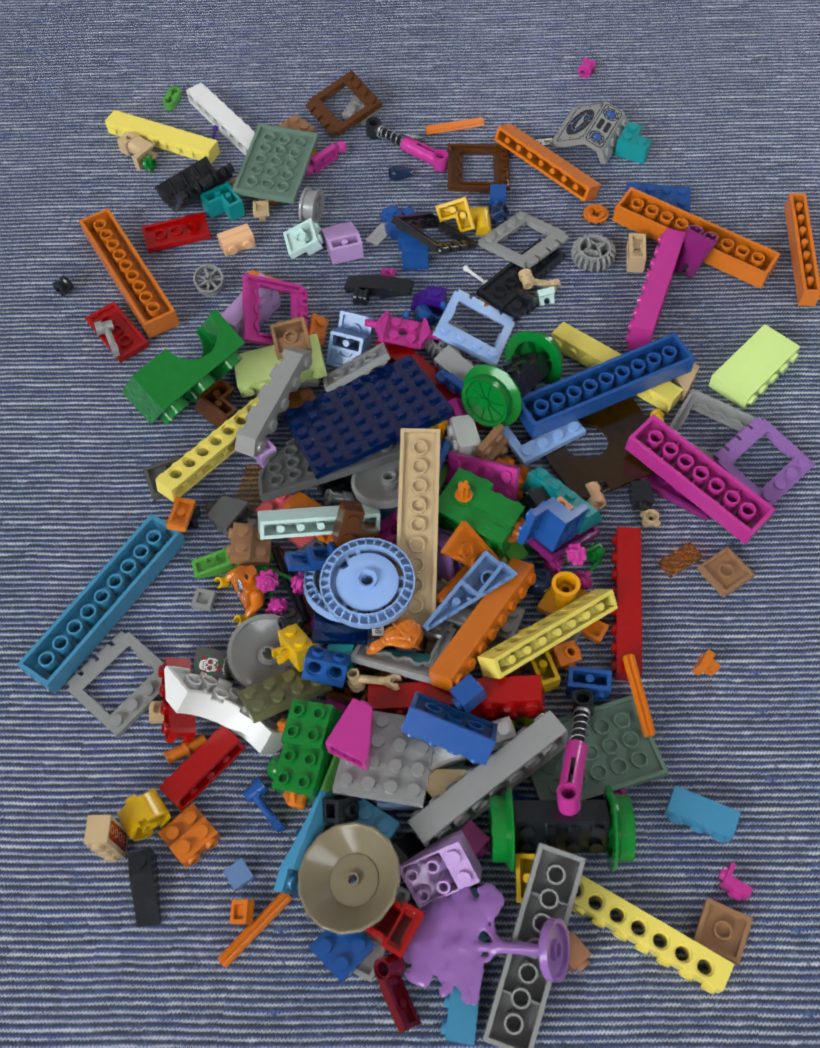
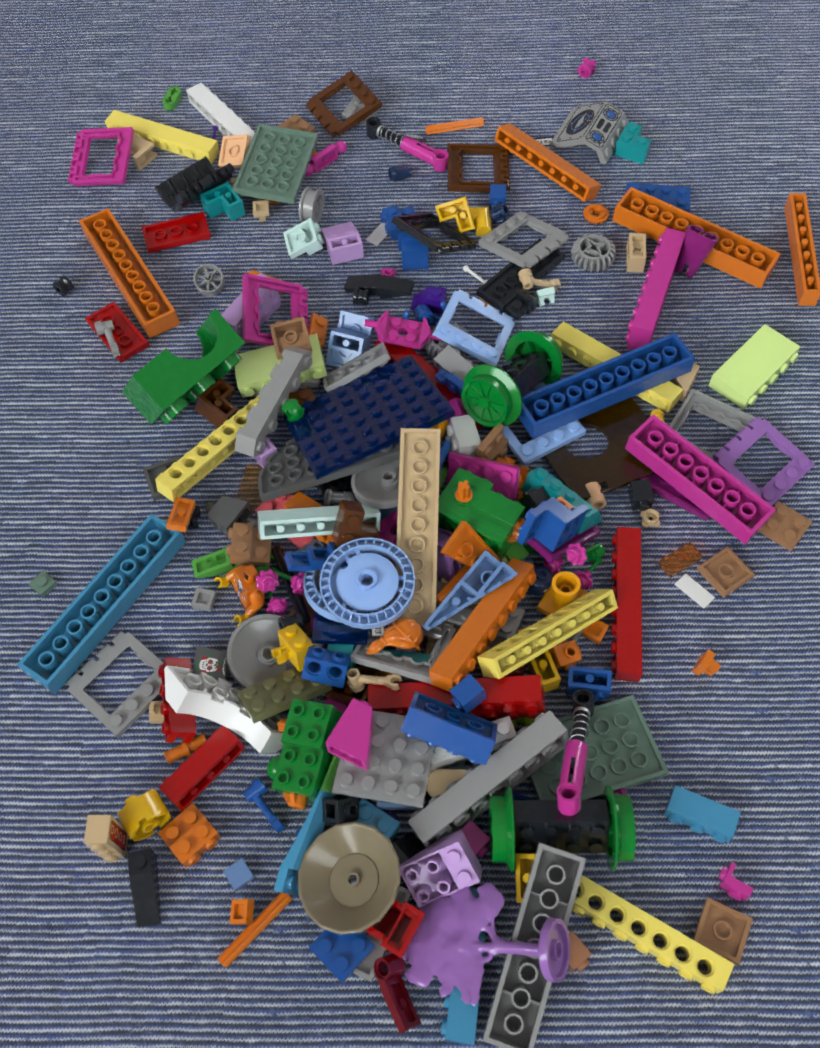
green plate [142,154,157,173] -> none
light nougat brick [217,223,256,257] -> none
orange axle [623,654,656,738] -> none
none -> sand green plate [28,570,58,598]
none -> dark pink hinge [68,127,134,186]
none -> light nougat plate [218,135,251,168]
none -> green piece [281,399,305,422]
none -> white sticker [674,573,715,608]
none -> medium nougat plate [758,501,813,551]

